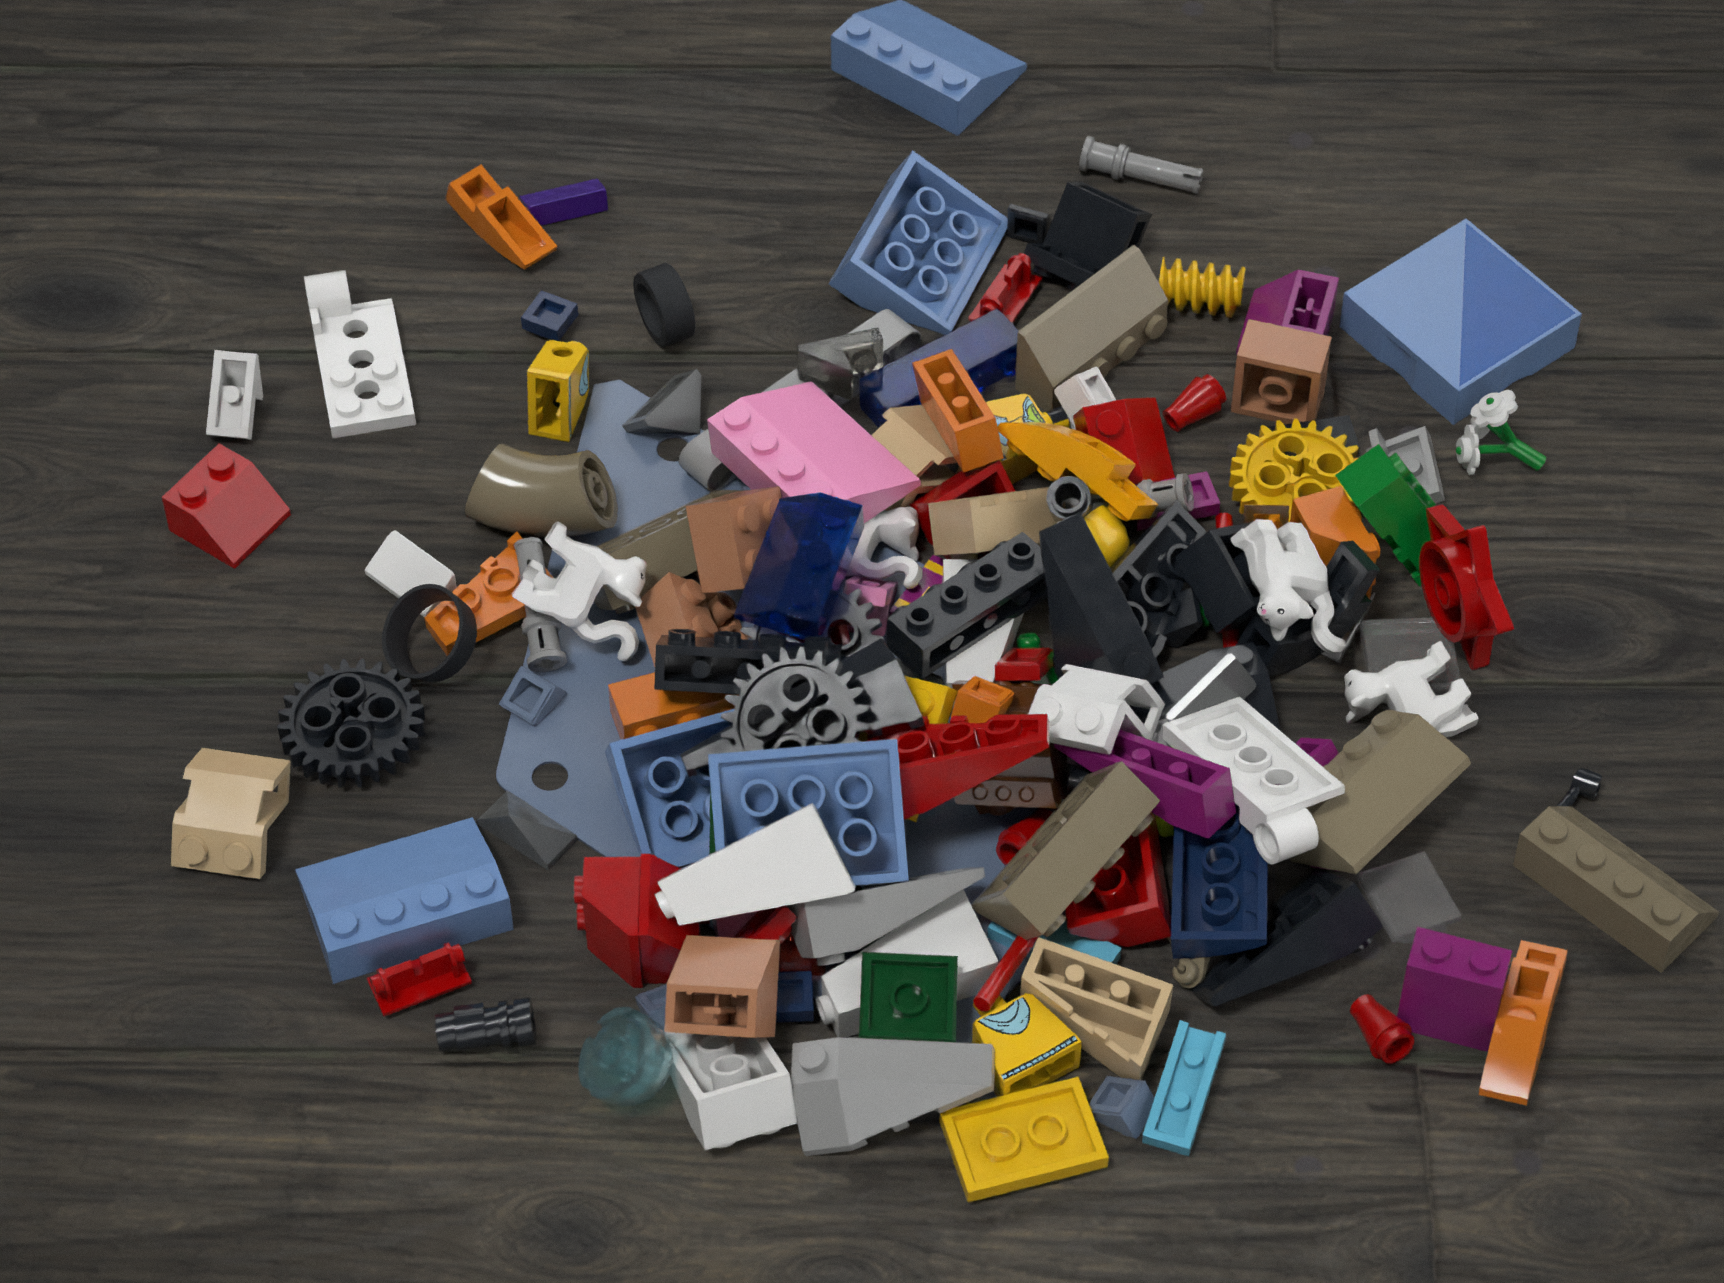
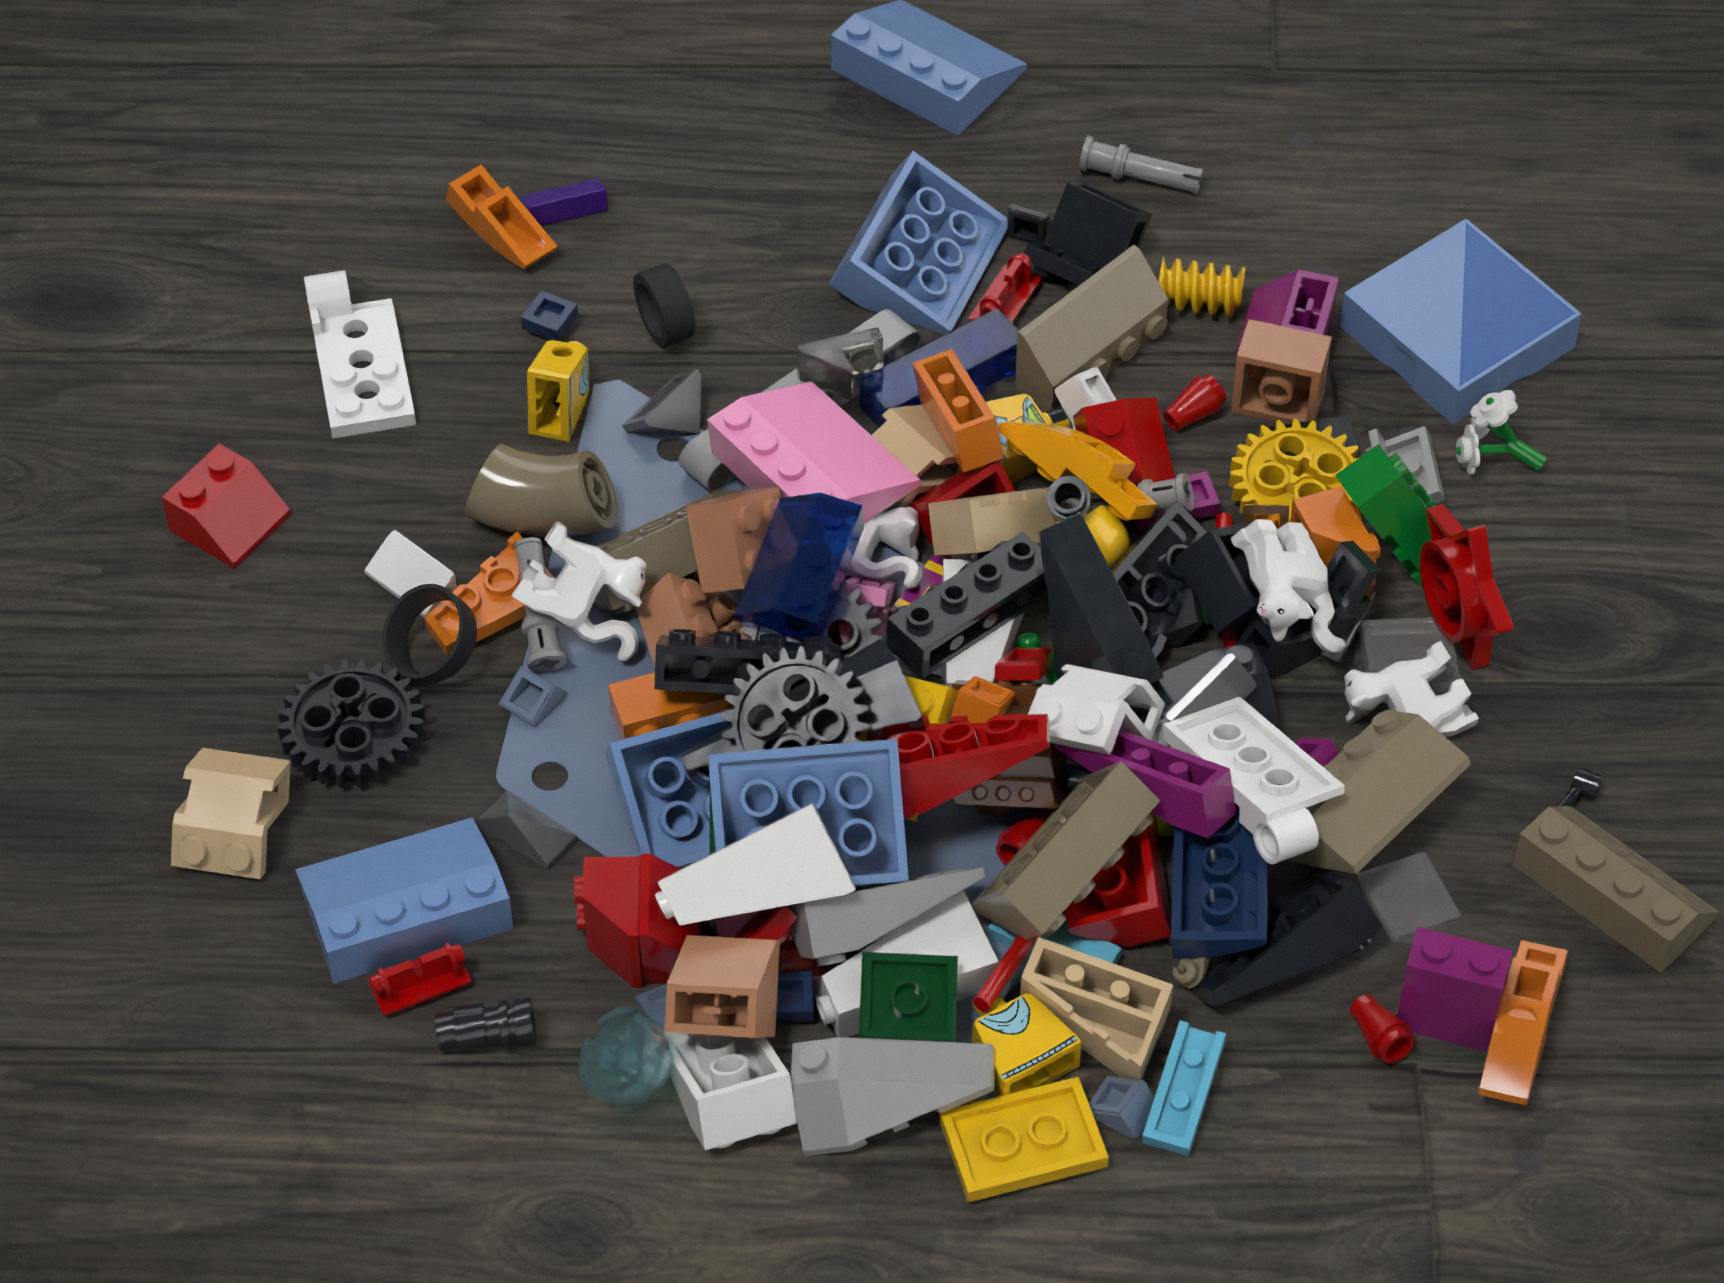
white slope [206,350,263,440] -> none

